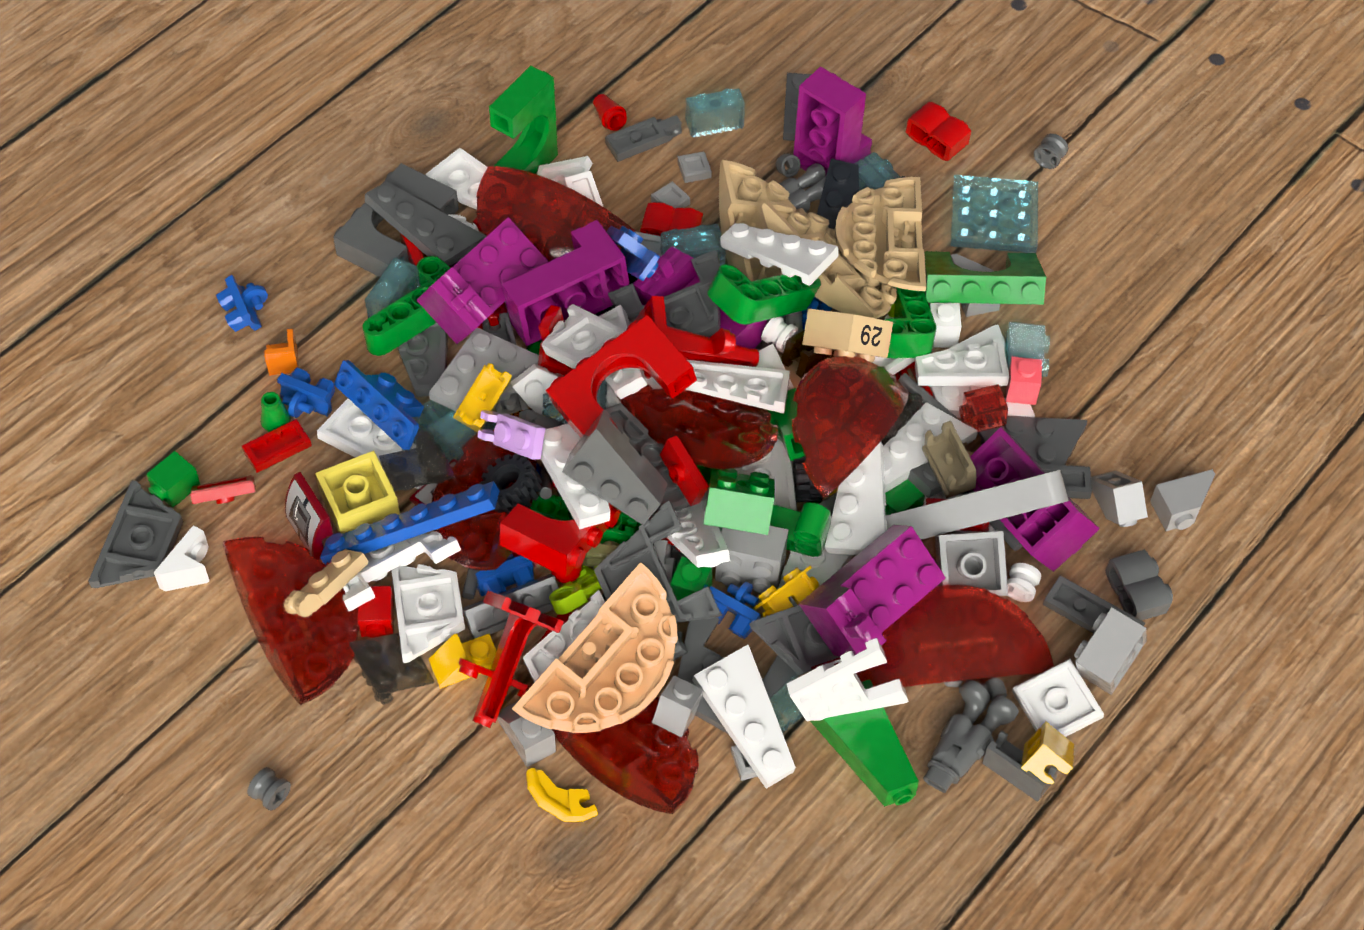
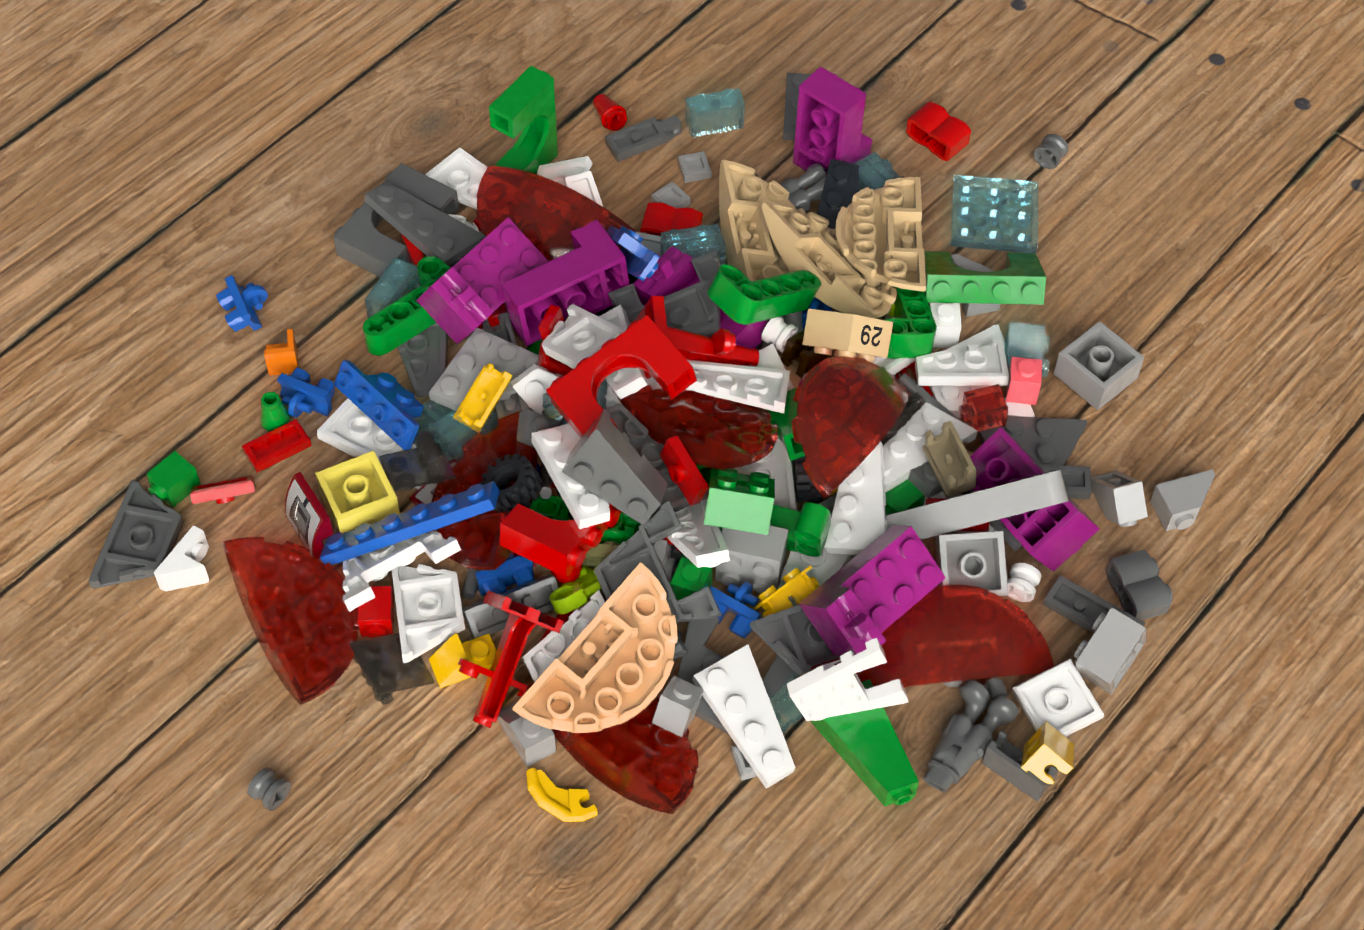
tan hinge [283,549,369,617] -> none
lavender hinge [477,410,545,459] -> none
white wing [720,223,839,286] -> none
dark grey hinge [775,153,800,177] -> none
none -> light grey brick [1054,321,1145,410]

